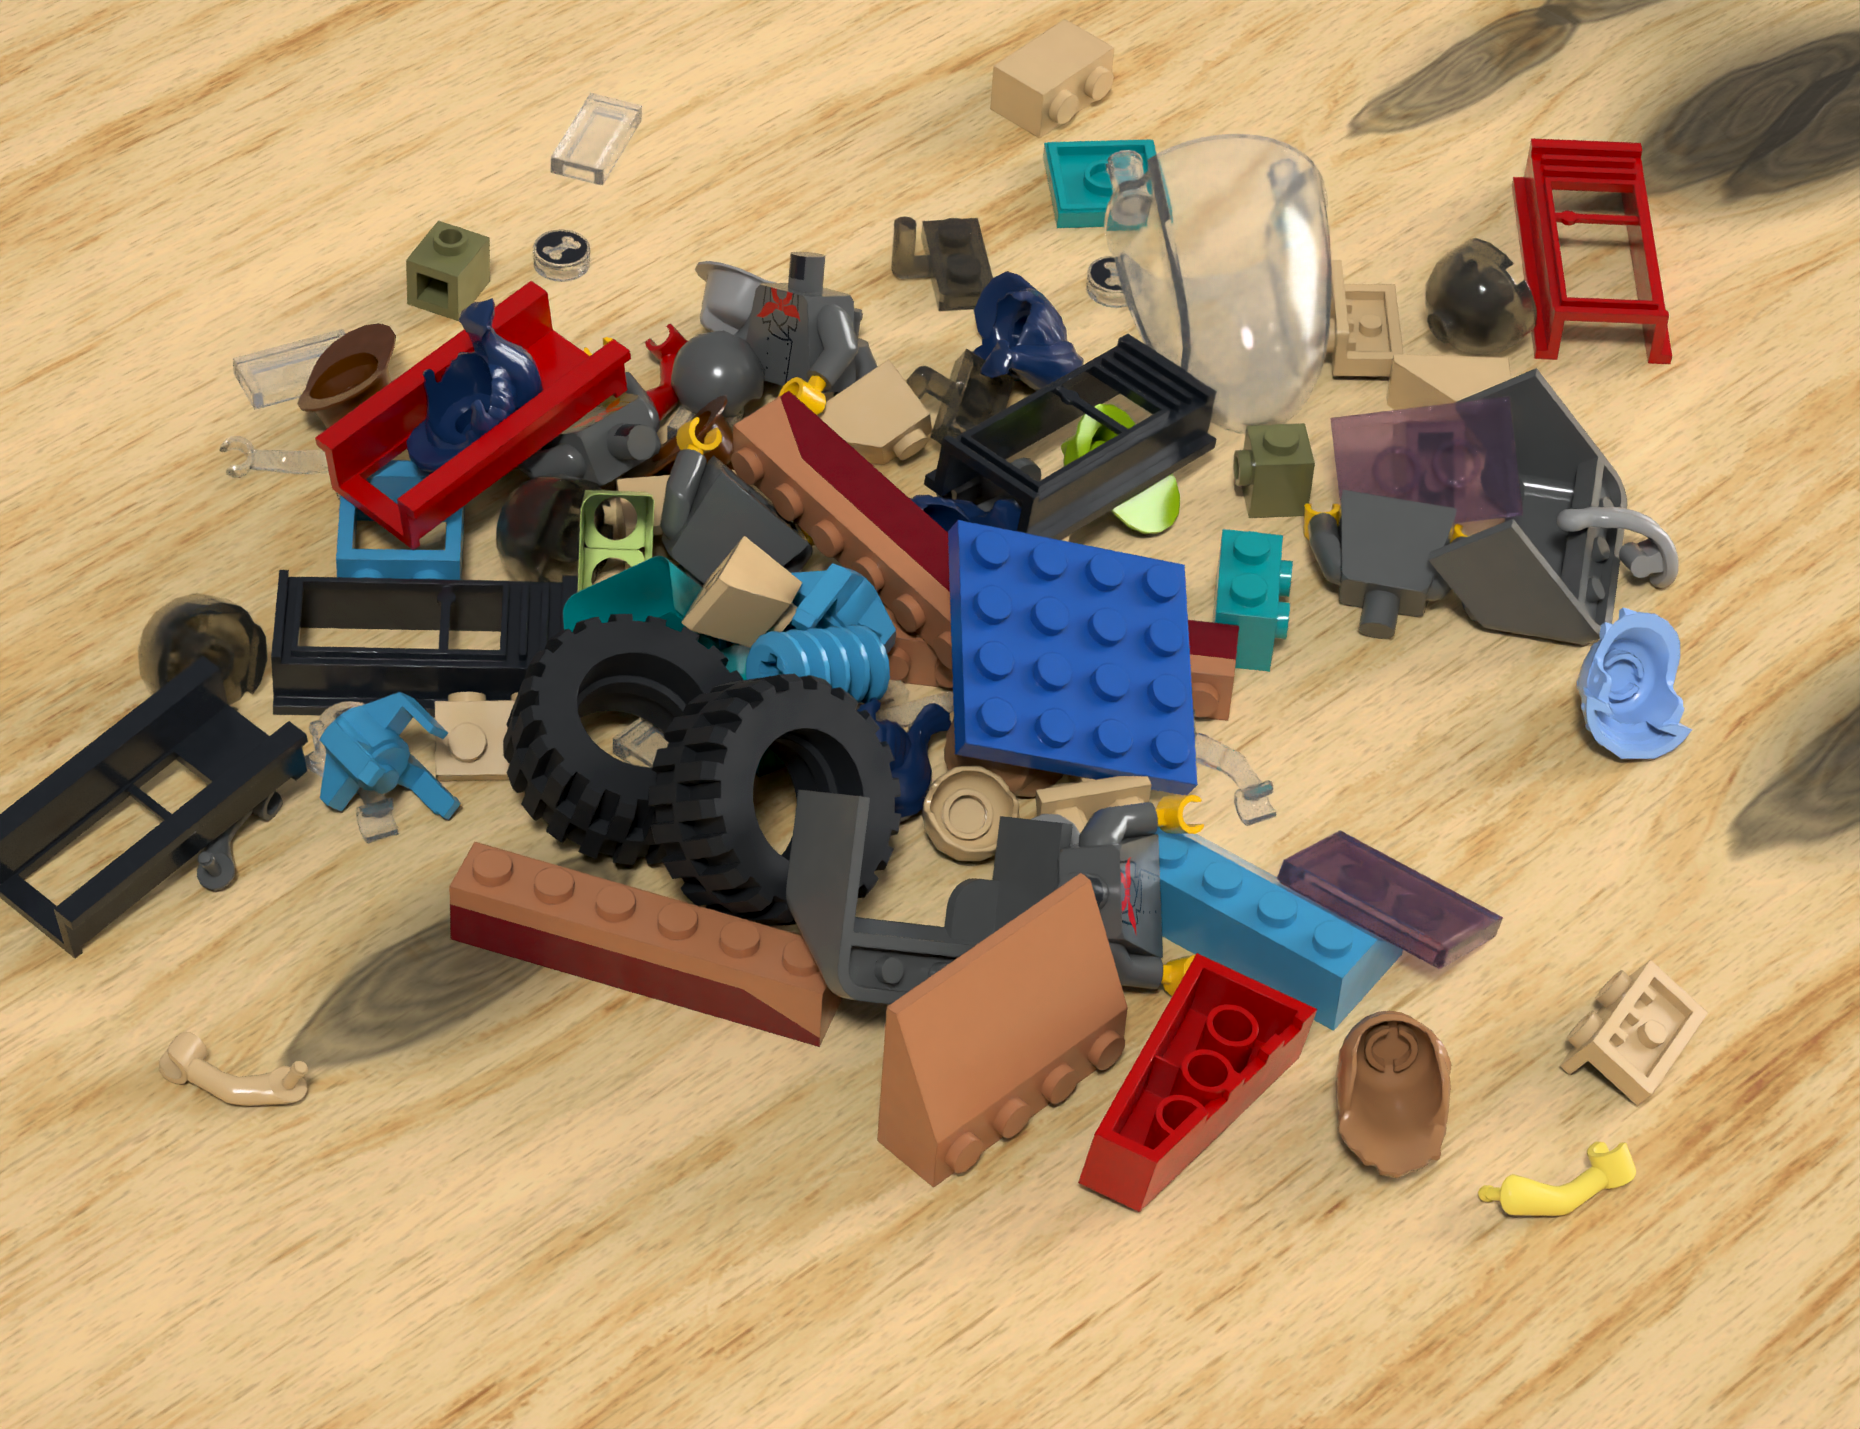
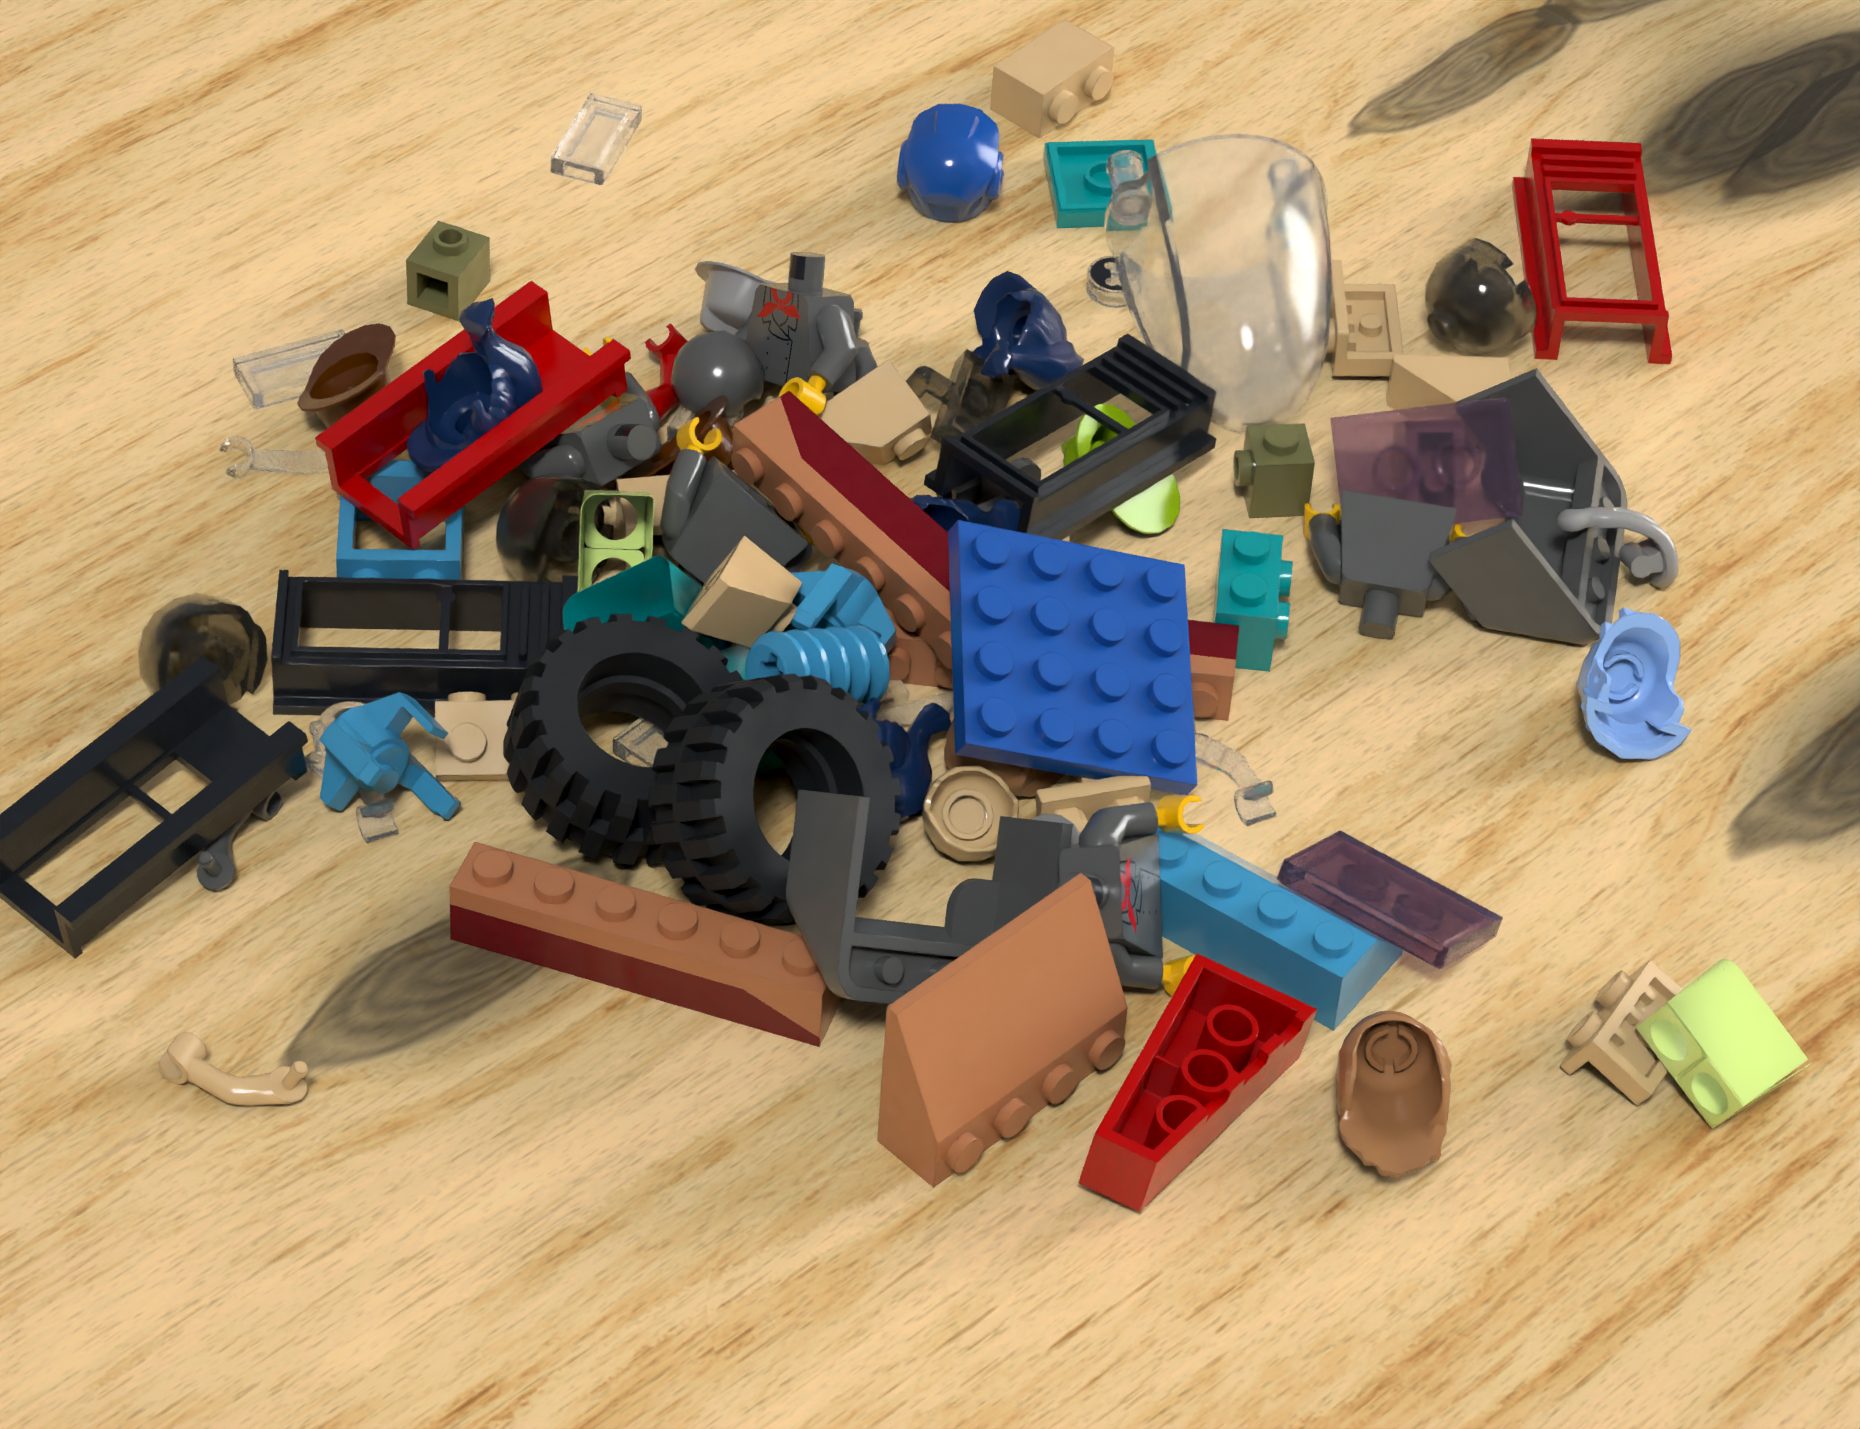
clear tile [533,229,590,282] -> none
clear smoke plate [891,216,993,311] -> none
light yellow piece [1478,1142,1636,1216] -> none
none -> blue helmet [897,104,1004,223]
none -> yellowish green piece [1636,959,1810,1129]

